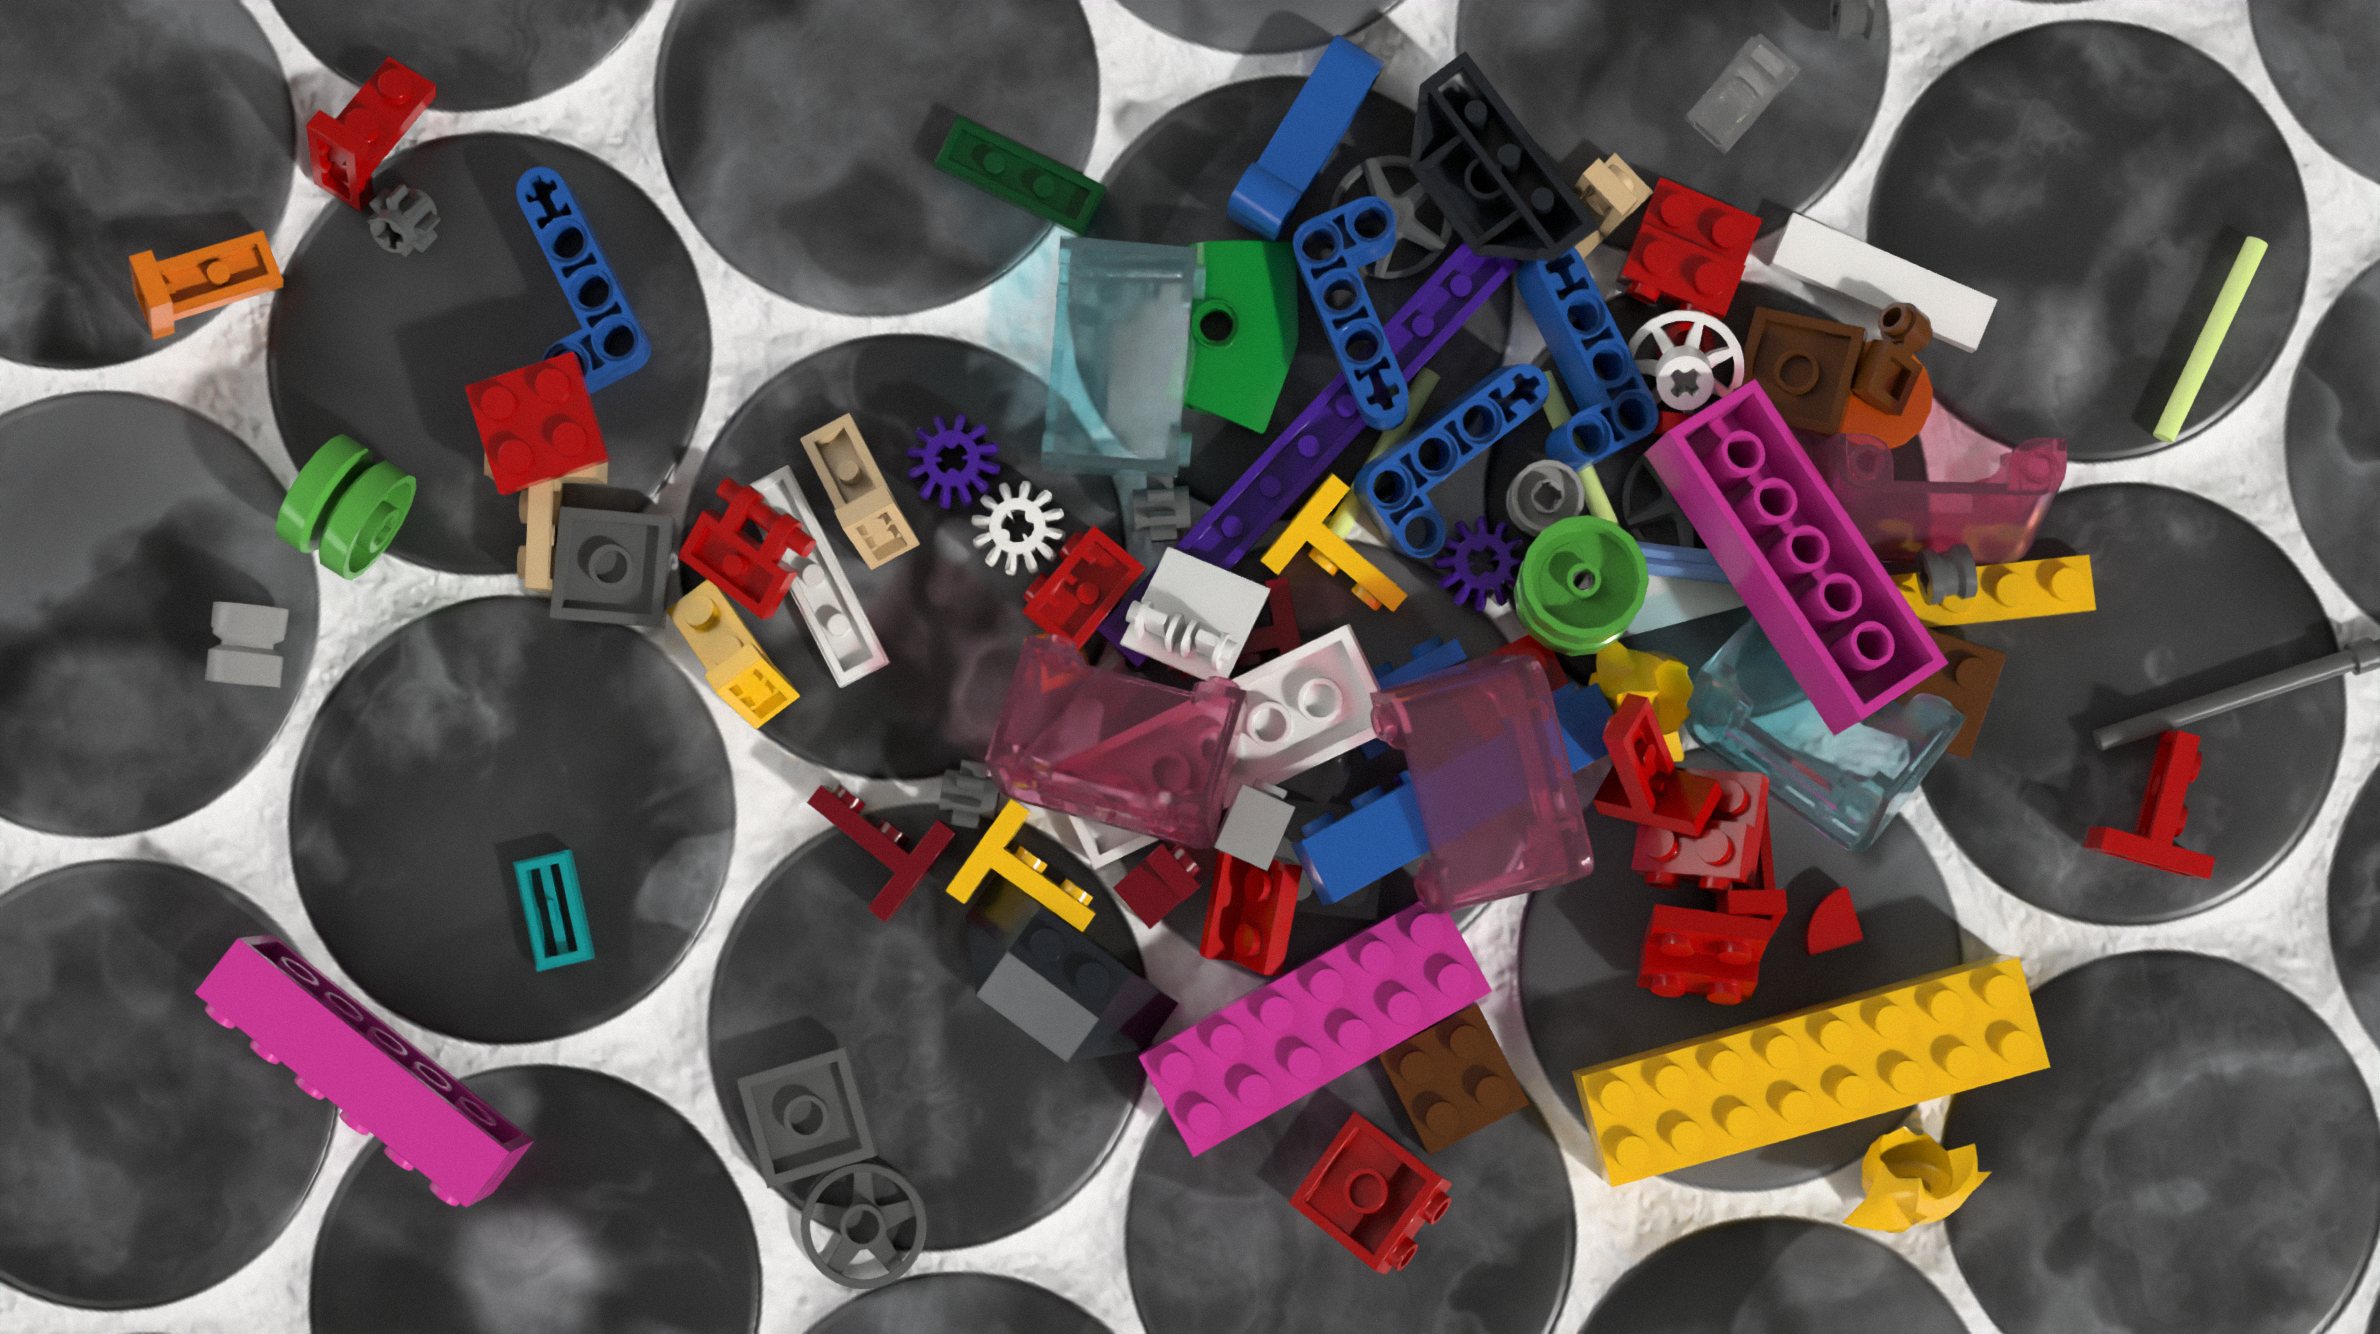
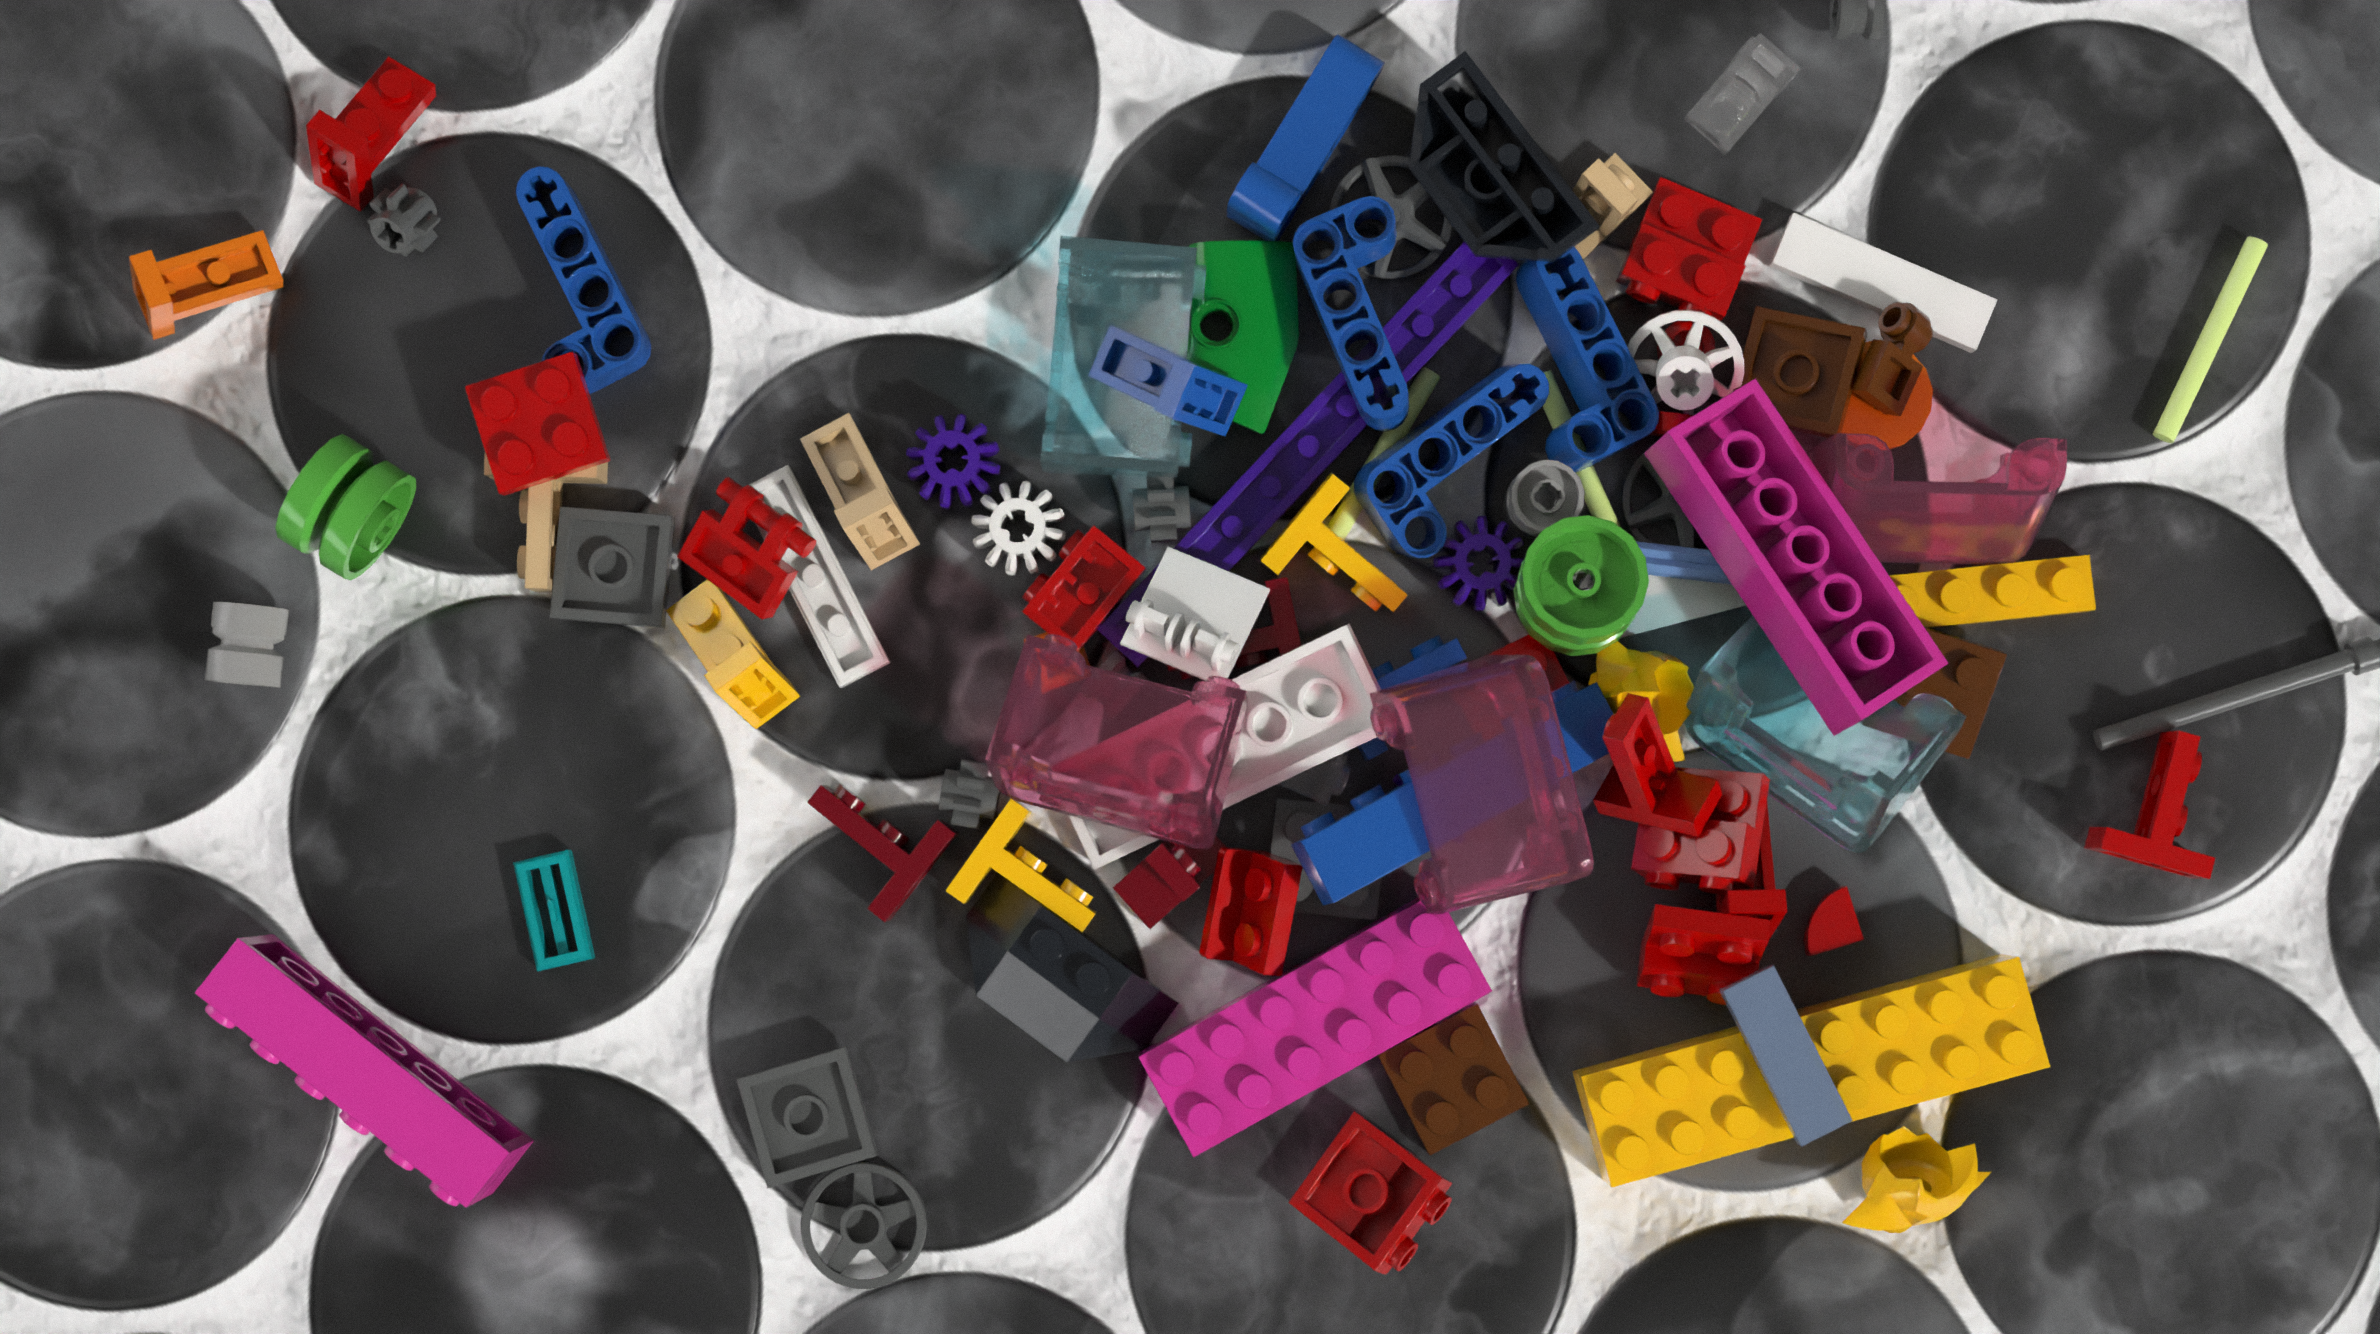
dark green tile [933,115,1106,239] -> none
light grey brick [1212,778,1295,871] -> none
dark grey wheel [1915,542,1978,606] -> none
none -> blue bracket [1088,324,1248,437]
none -> sand blue tile [1719,965,1853,1147]

